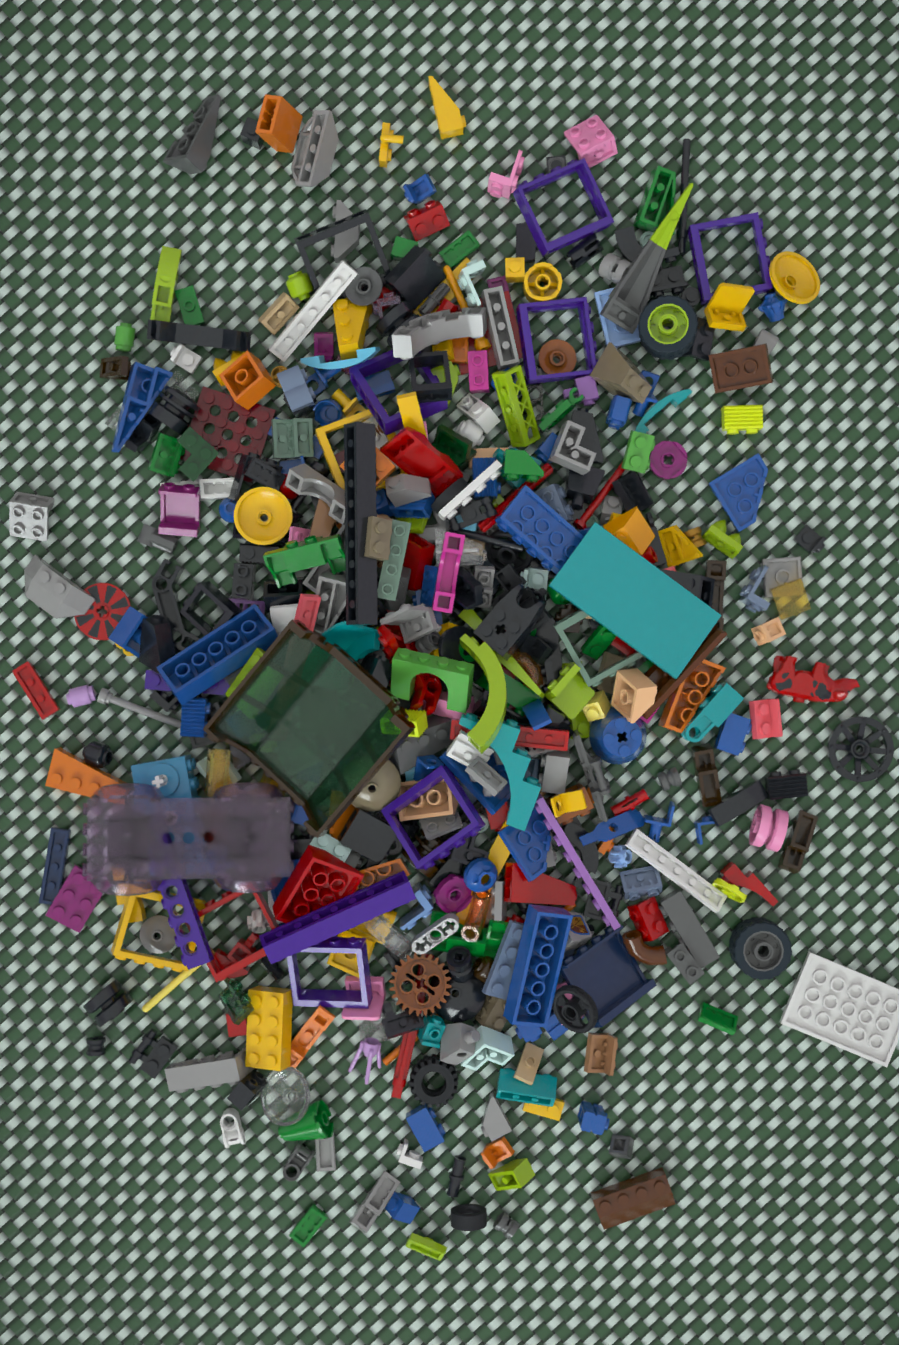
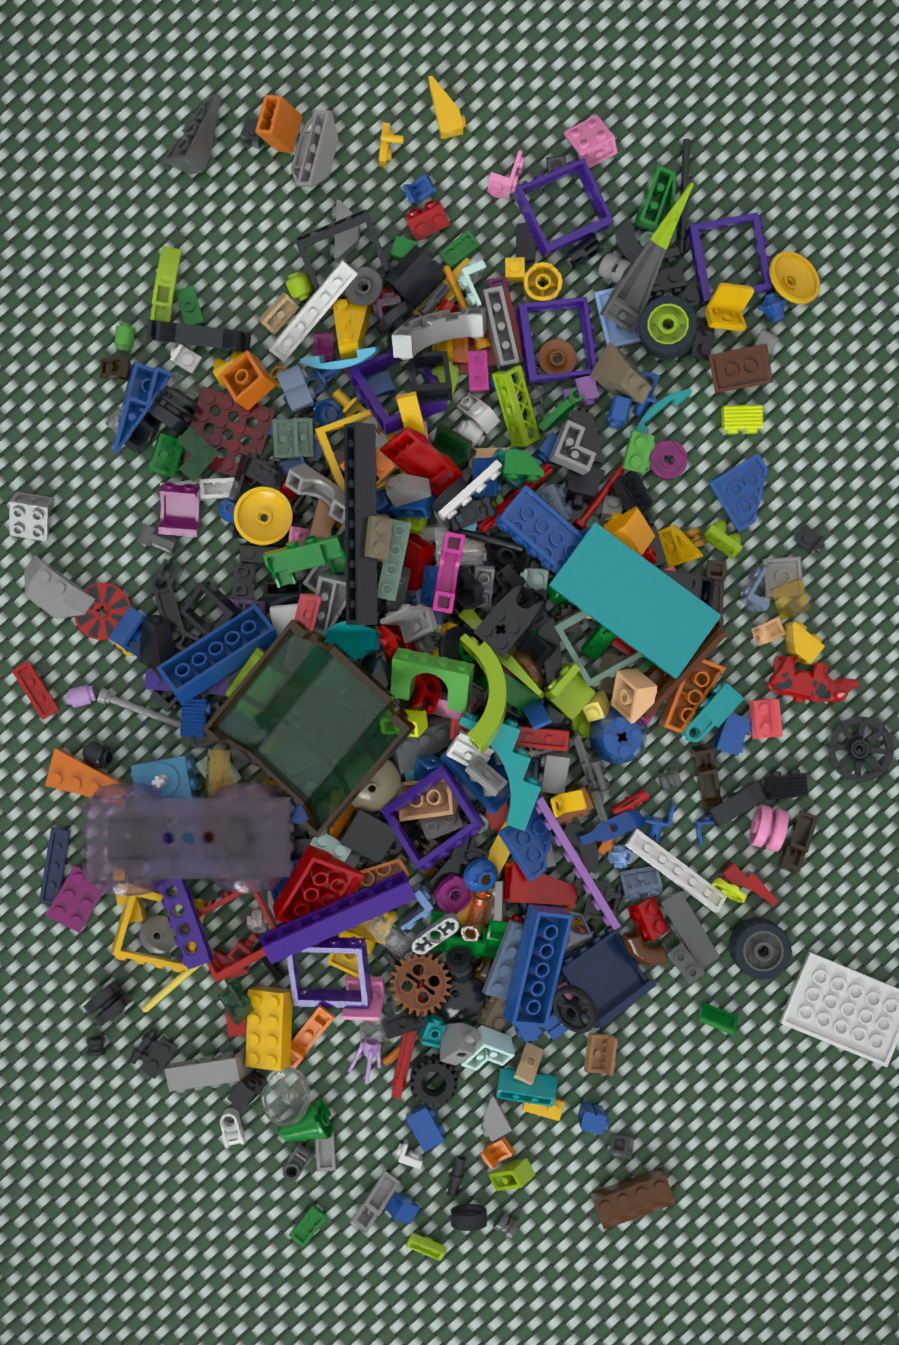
none -> yellow slope [784,621,825,664]

